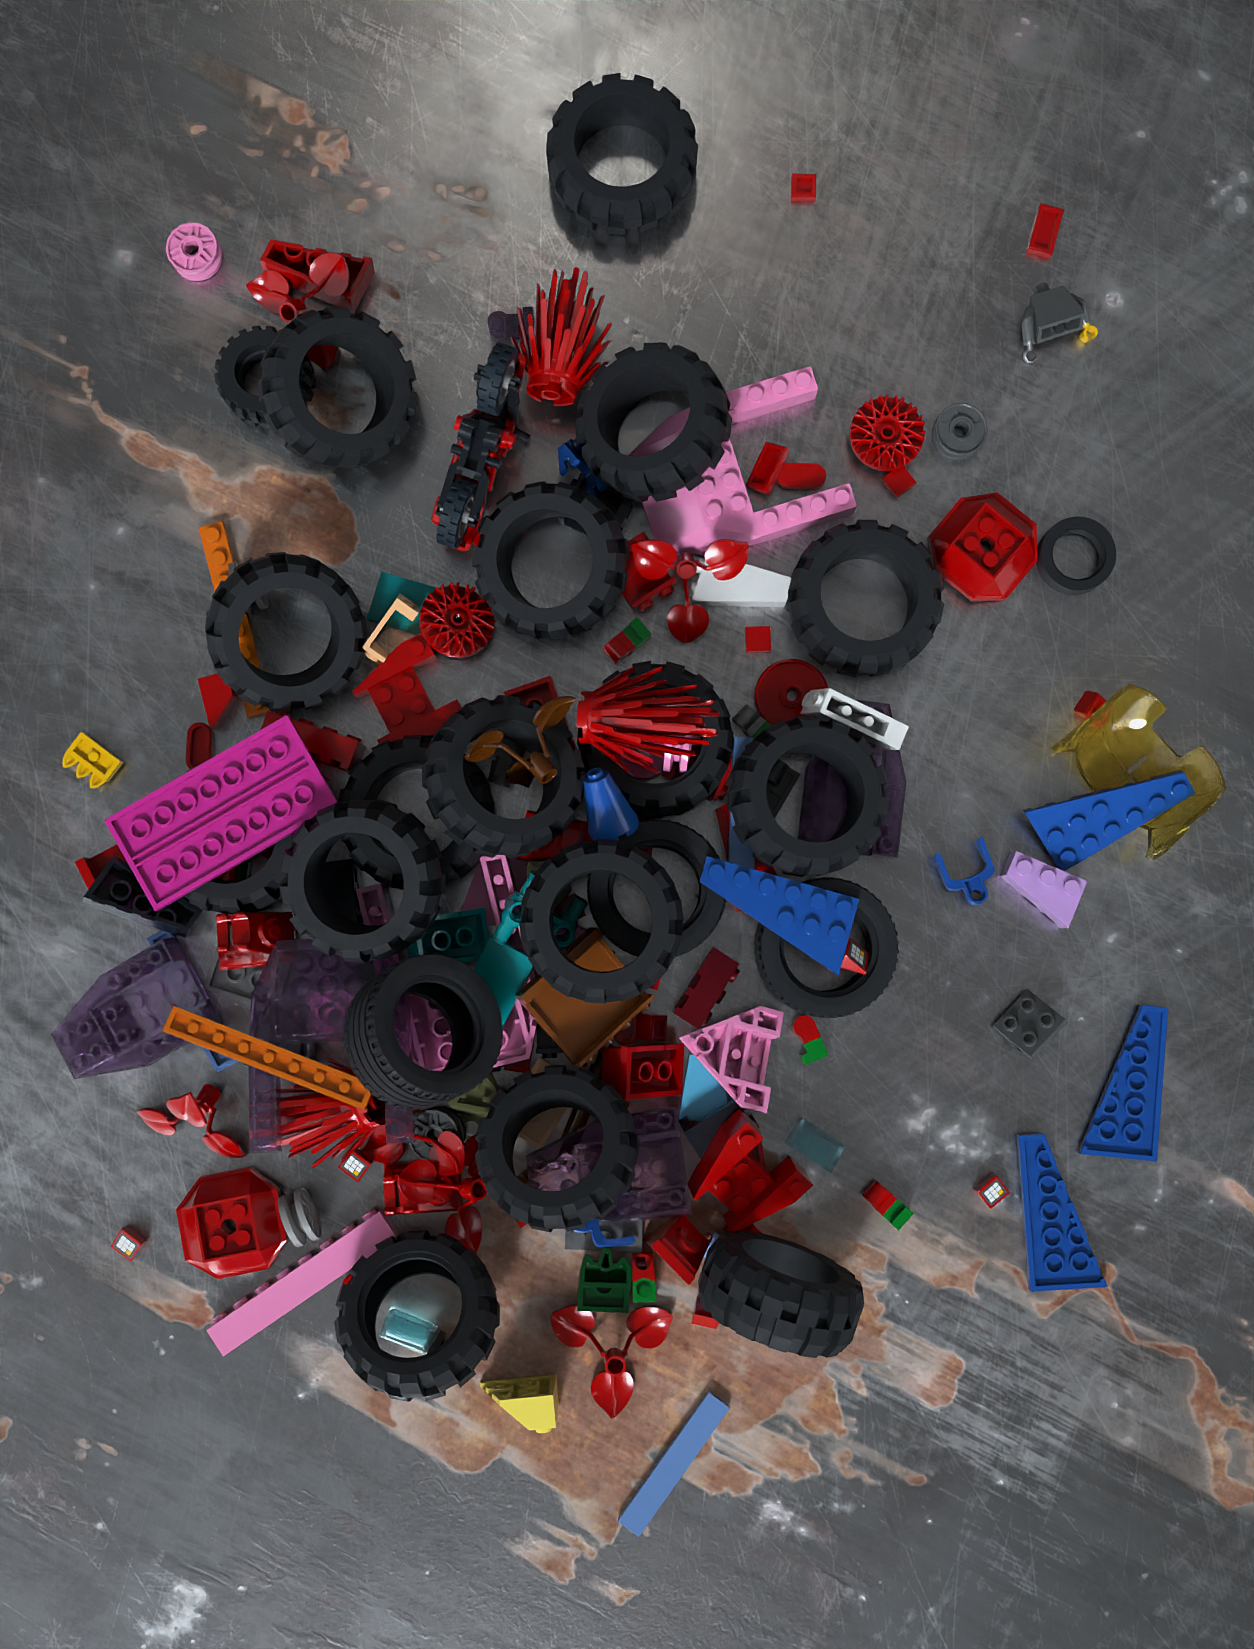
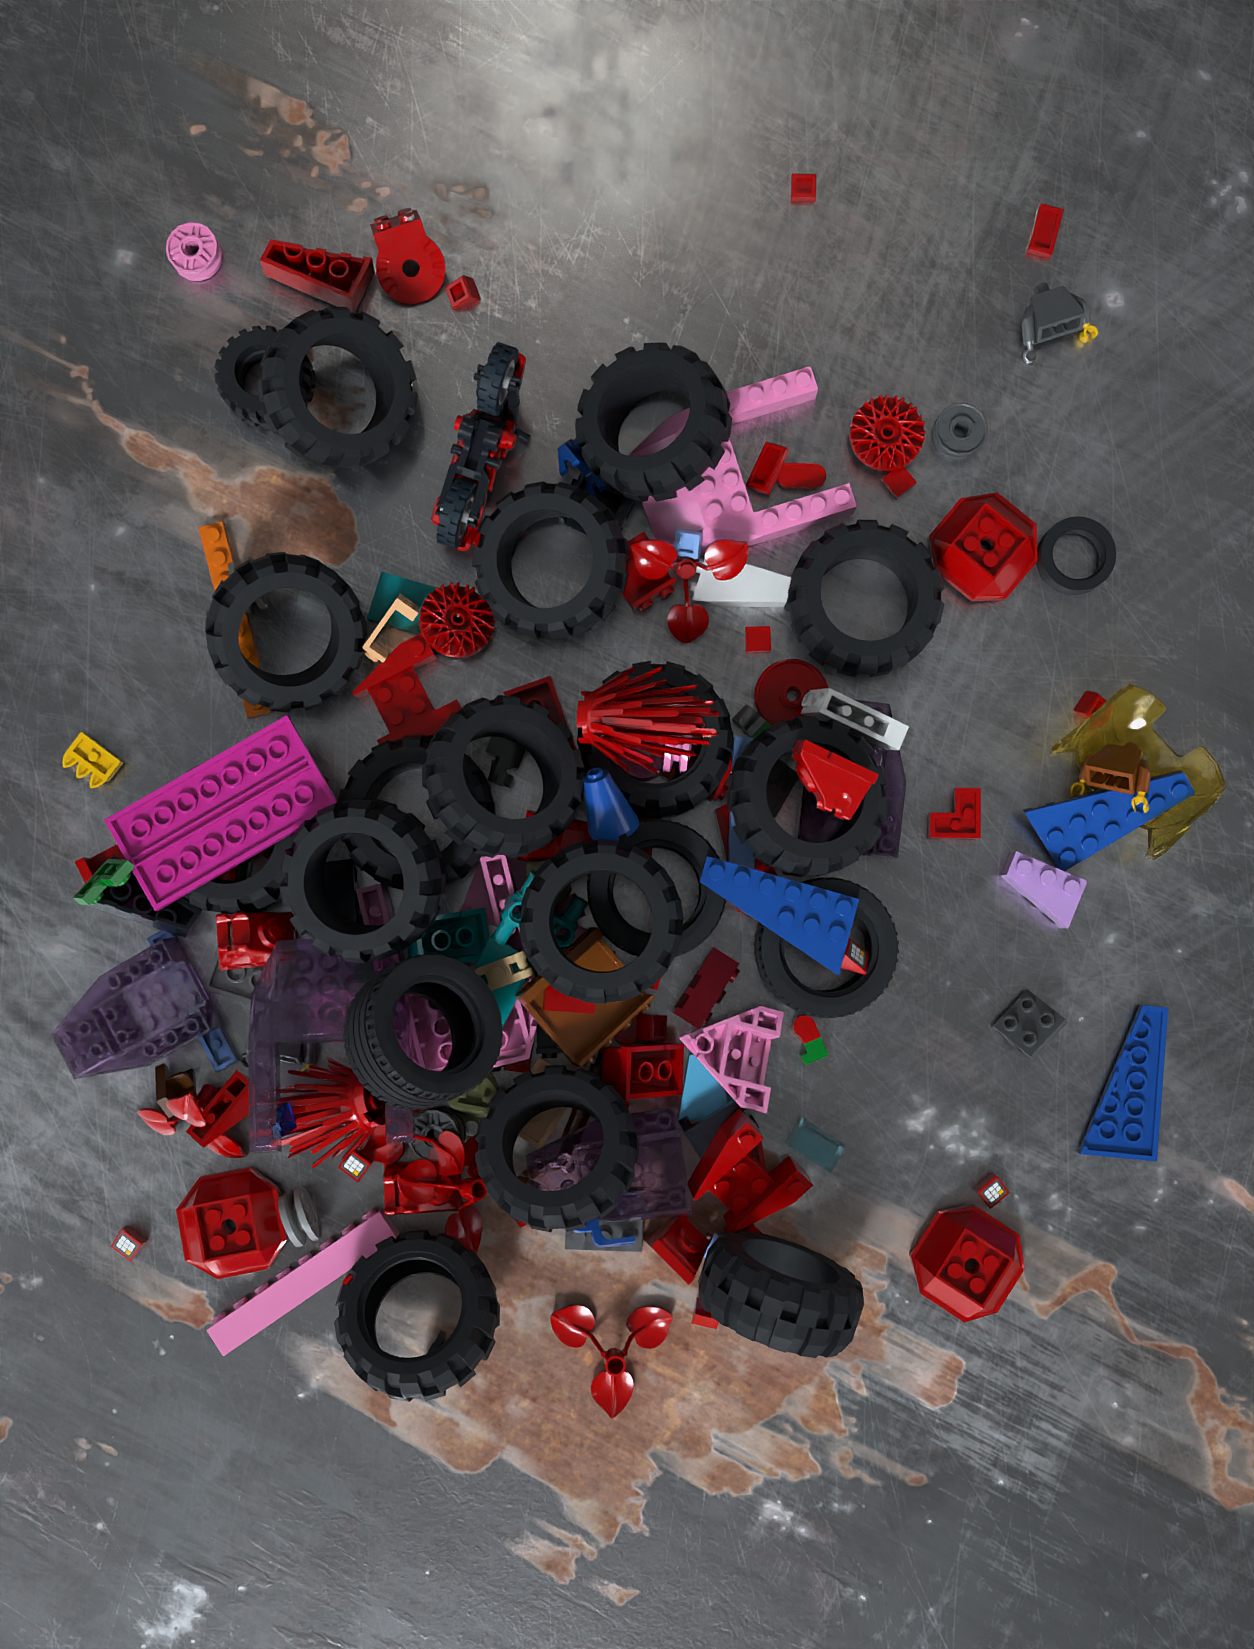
orange plate [162,1006,372,1110] -> none
red tile [185,722,214,769] -> none
red slope [197,673,239,730] -> none
red plant [246,252,349,370] -> none
red wedge [260,711,366,772] -> none
clear light blue brick [379,1307,439,1355] -> none
reddish brown plant [464,696,578,788] -> none
light yellow wedge [480,1374,559,1433] -> none
clear purple leg [487,307,534,340] -> none
red plant [510,267,612,406] -> none
black tyre [546,73,698,235] -> none
dark green plate [577,1247,632,1313] -> none
leg [603,617,651,665] -> none
medium blue tile [618,1390,730,1537] -> none
leg [632,1252,656,1303] -> none
leg [862,1180,914,1231] -> none
blue piece [932,837,995,905] -> none
blue wing [1017,1133,1108,1292] -> none
none -> green plate [73,859,135,906]
none -> reddish brown panel [155,1063,197,1118]
none -> red slope [185,1070,267,1147]
none -> clear blue tile [272,1102,297,1139]
none -> red piece [370,208,446,304]
none -> red slope [445,275,481,310]
none -> tan plate [474,950,535,991]
none -> red tile [542,985,595,1014]
none -> light blue plate [674,528,702,559]
none -> red piece [792,740,879,820]
none -> red piece [909,1204,1025,1323]
none -> red plate [928,788,981,839]
none -> dark orange torso [1070,742,1151,813]

